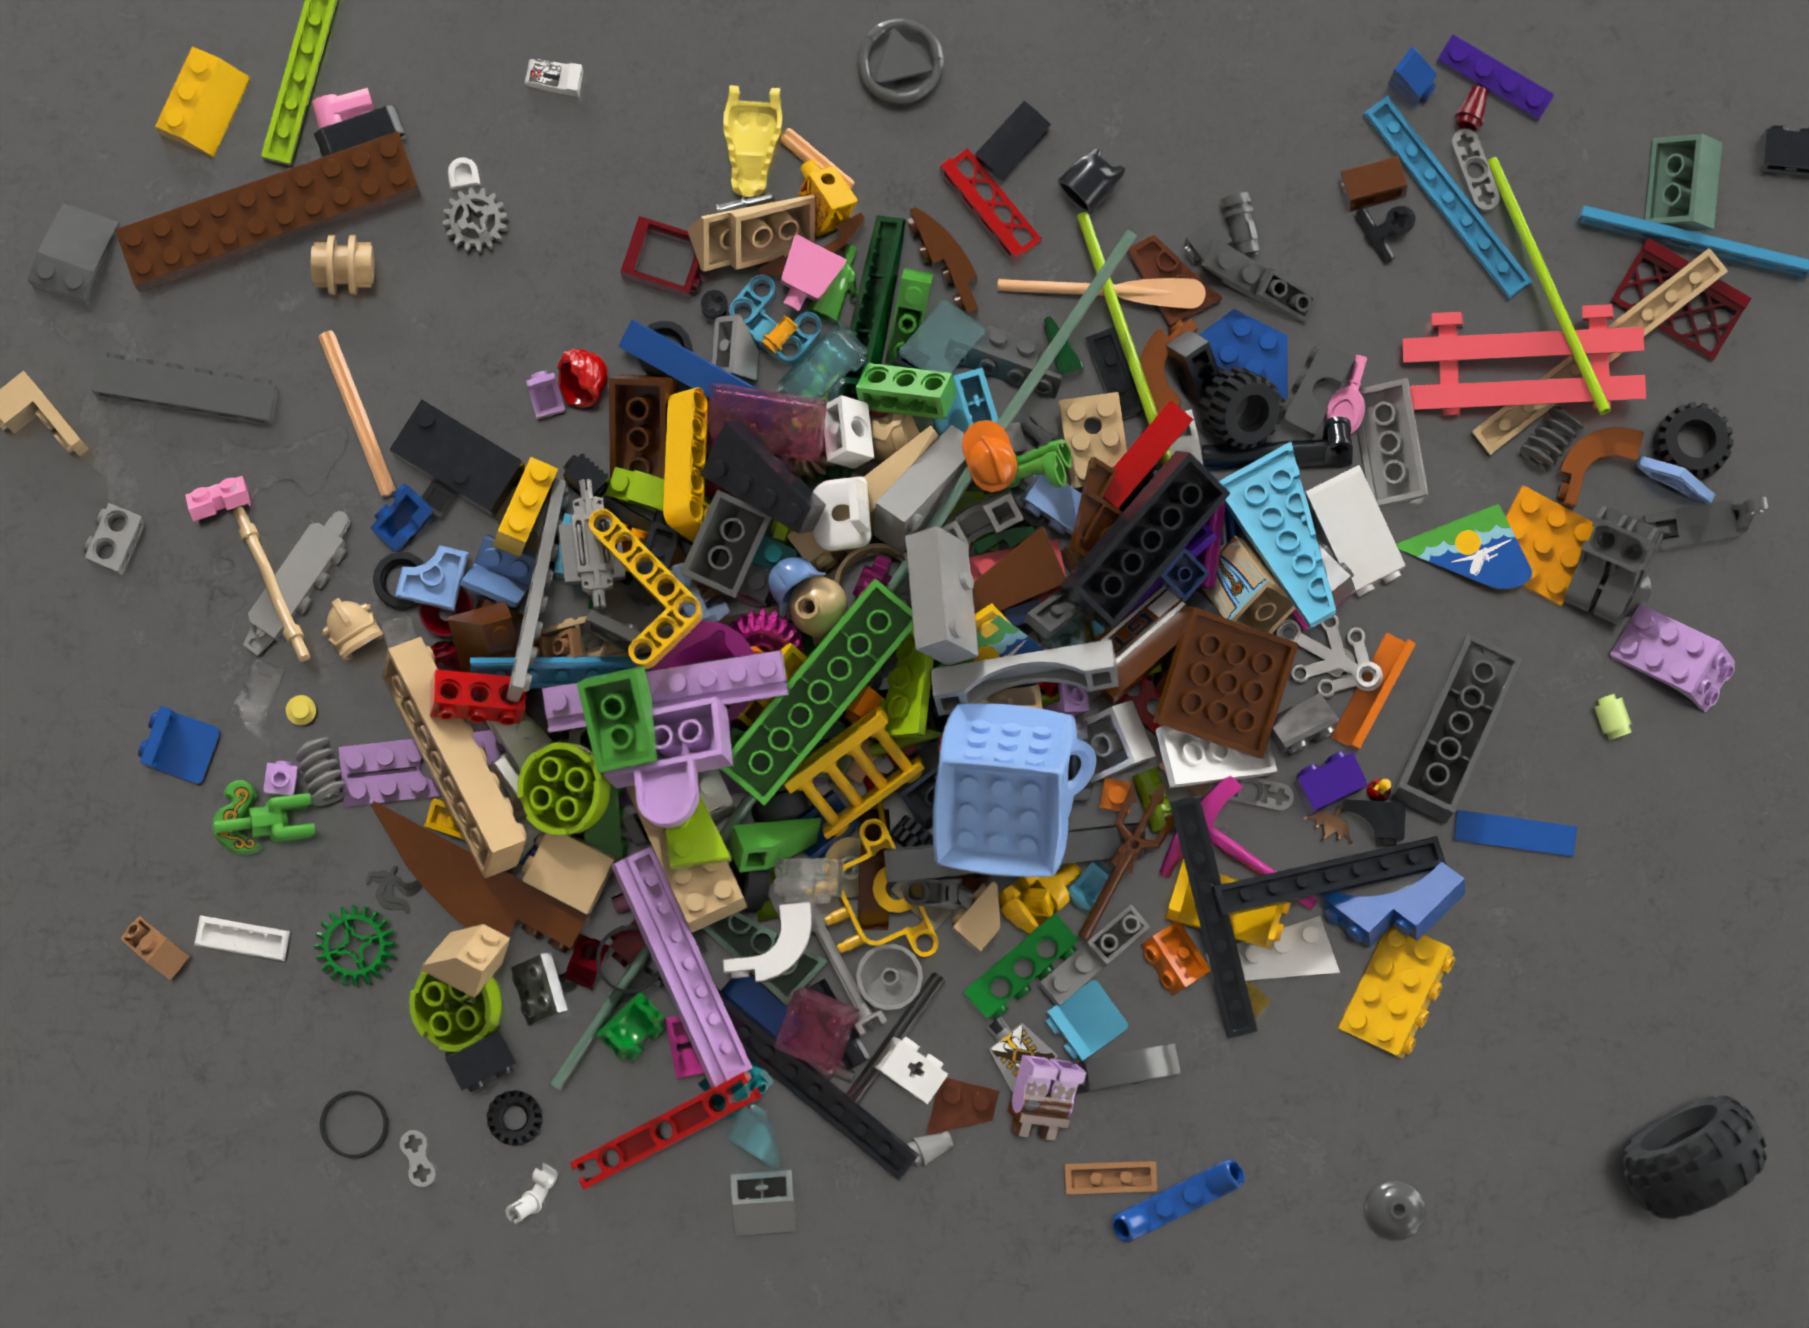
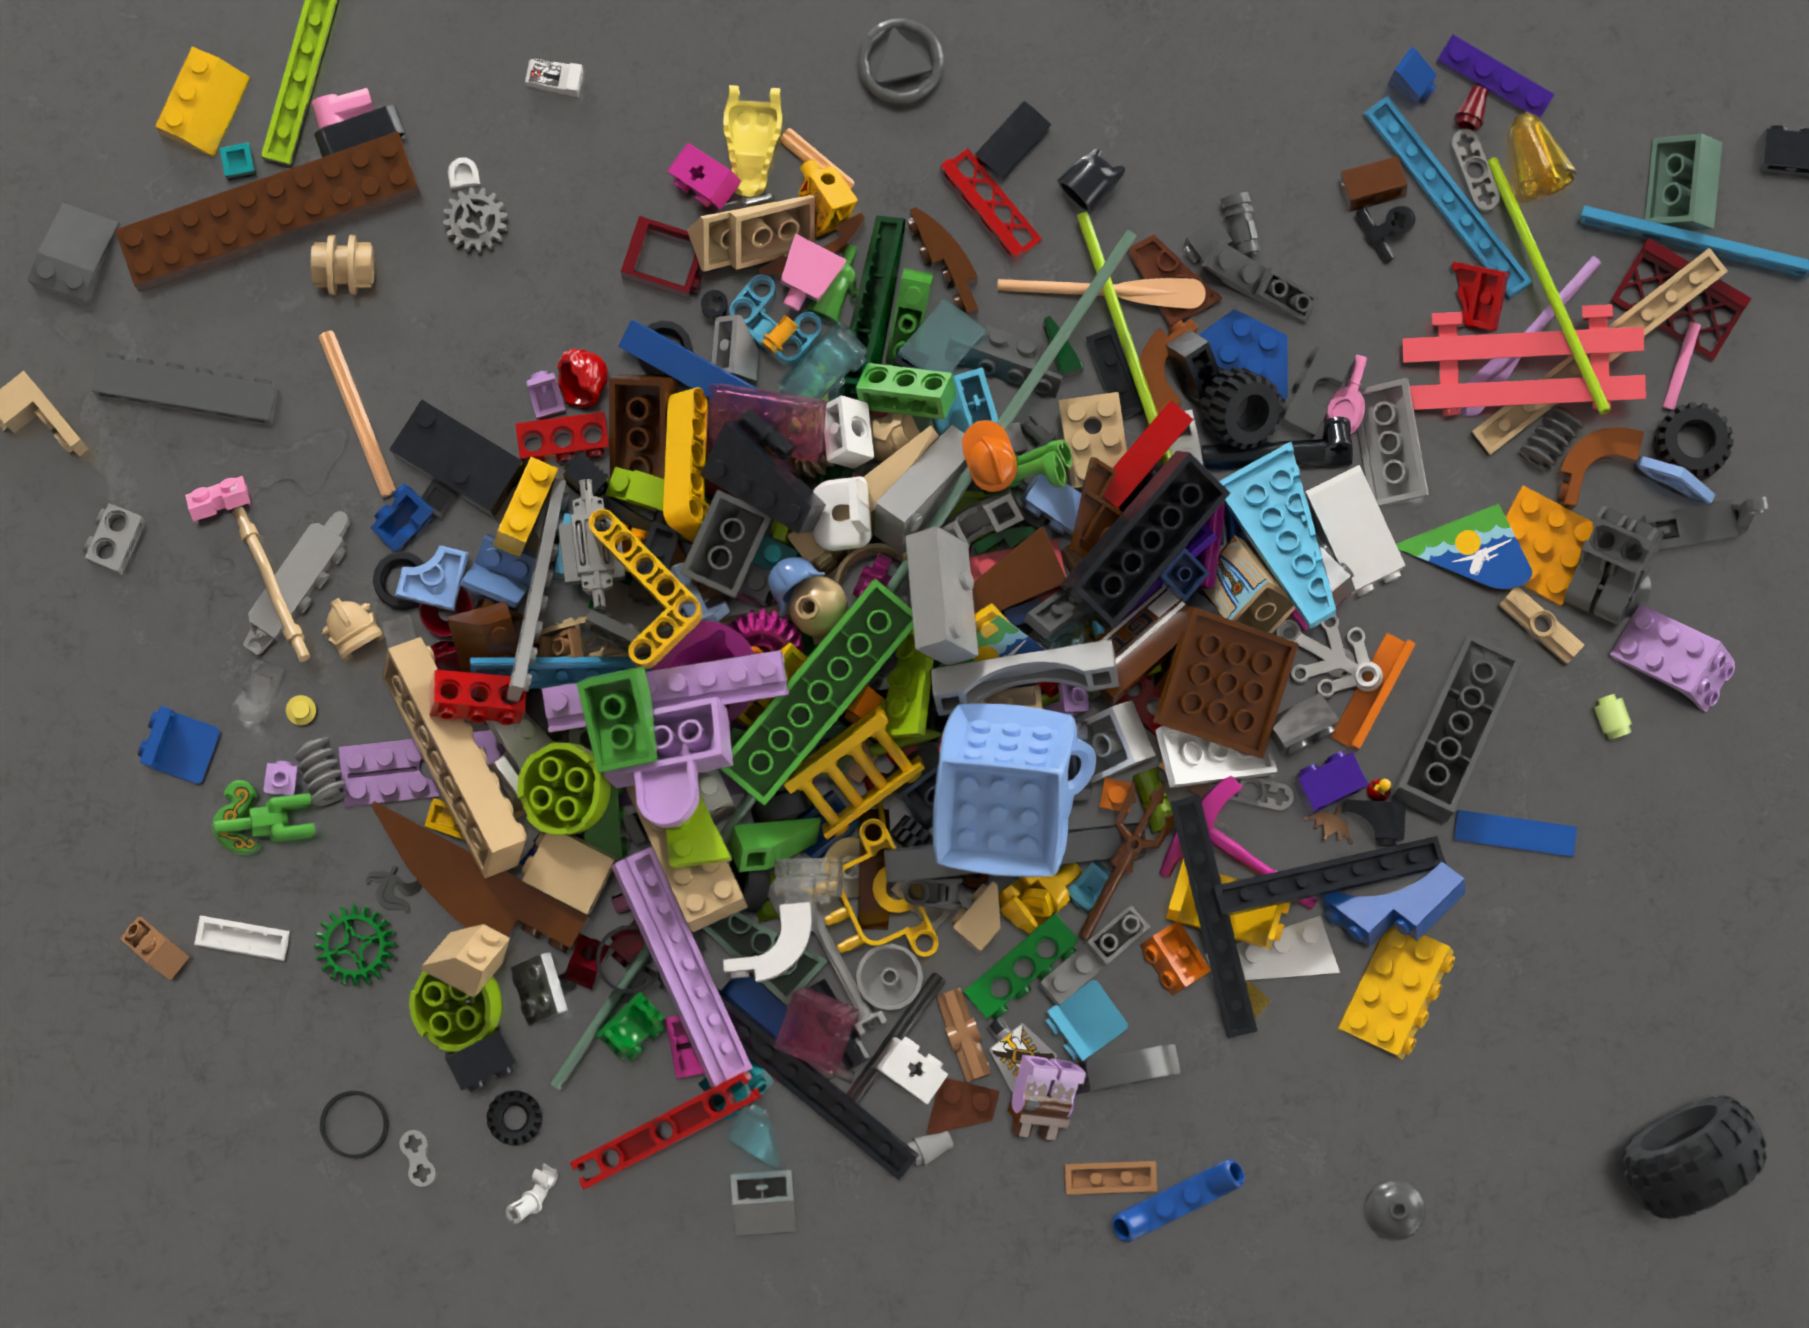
none -> teal plate [219,142,255,179]
none -> red brick [515,411,610,464]
none -> dark pink brick [667,143,742,210]
none -> black pin [738,408,796,461]
none -> medium nougat piece [936,988,991,1082]
none -> red wing [1452,261,1510,331]
none -> lavender piece [1460,256,1602,417]
none -> tan piece [1499,587,1584,665]
none -> clear yellow cone [1511,112,1577,199]
none -> bright pink bar [1663,322,1701,410]

